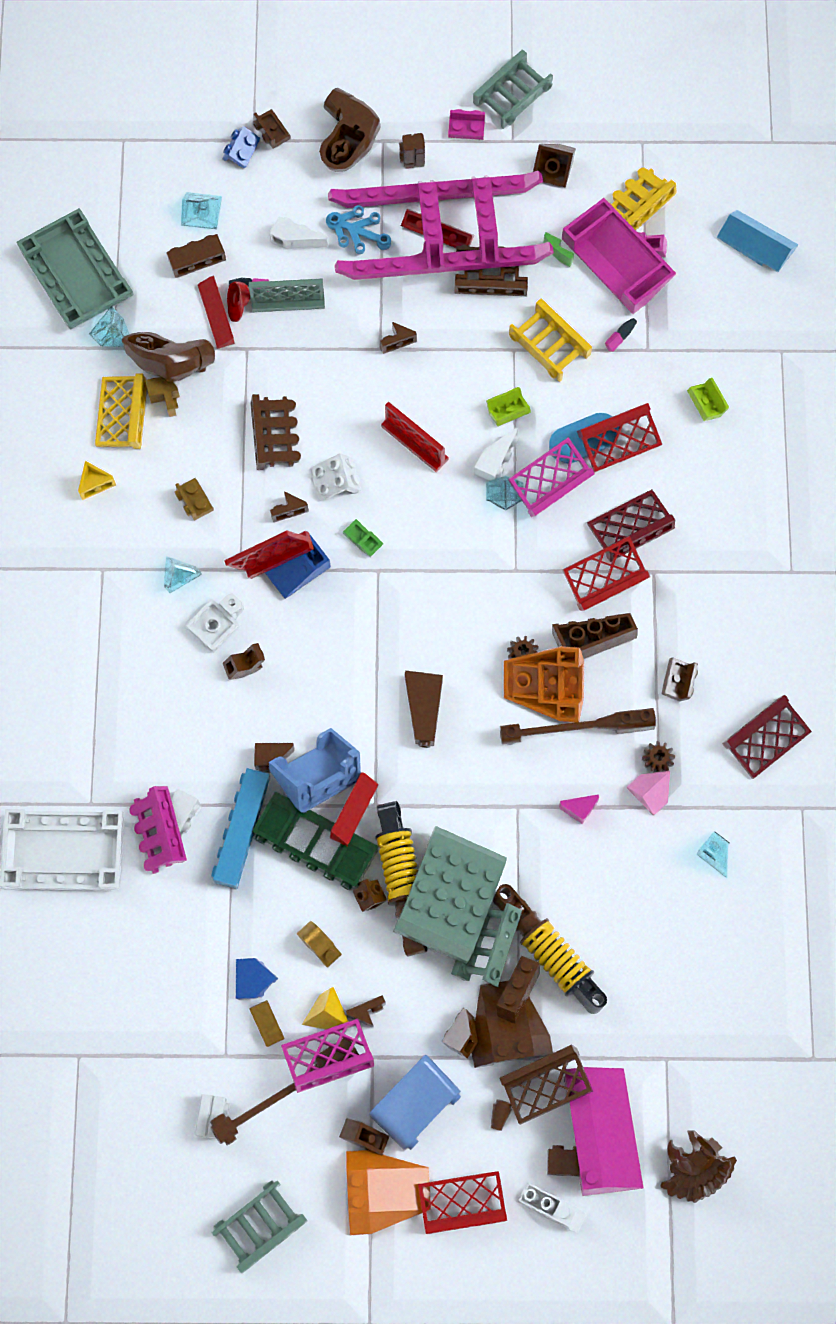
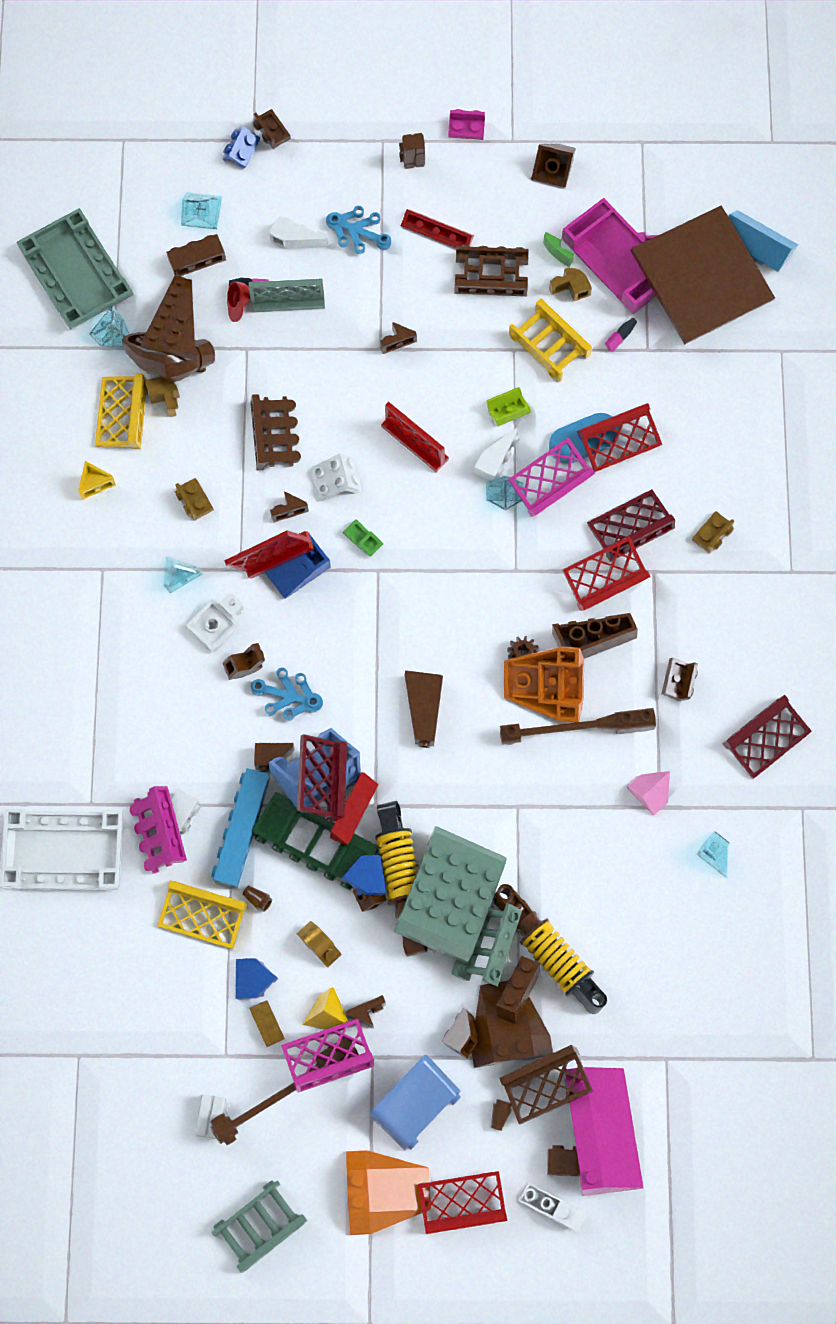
red slope [197,275,235,349] -> none
reddish brown piece [319,87,381,172] -> none
dark pink piece [328,171,554,280] -> none
reddish brown slope [339,1118,390,1155] -> none
sand green fence [473,49,553,129] -> none
dark pink slope [559,794,599,824] -> none
yellow fence [610,167,677,230] -> none
reddish brown gear [642,741,675,773] -> none
reddish brown piece [660,1130,737,1203] -> none
lime bracket [687,377,729,421] -> none
none -> reddish brown wing [141,276,196,360]
none -> yellow fence [157,880,248,949]
none -> reddish brown cone [242,885,273,912]
none -> dark azure plant [251,667,323,721]
none -> dark red fence [297,734,347,822]
none -> blue slope [341,855,386,896]
none -> pearl gold brick [549,268,592,301]
none -> reddish brown tile [630,205,776,345]
none -> pearl gold bracket [692,511,735,554]

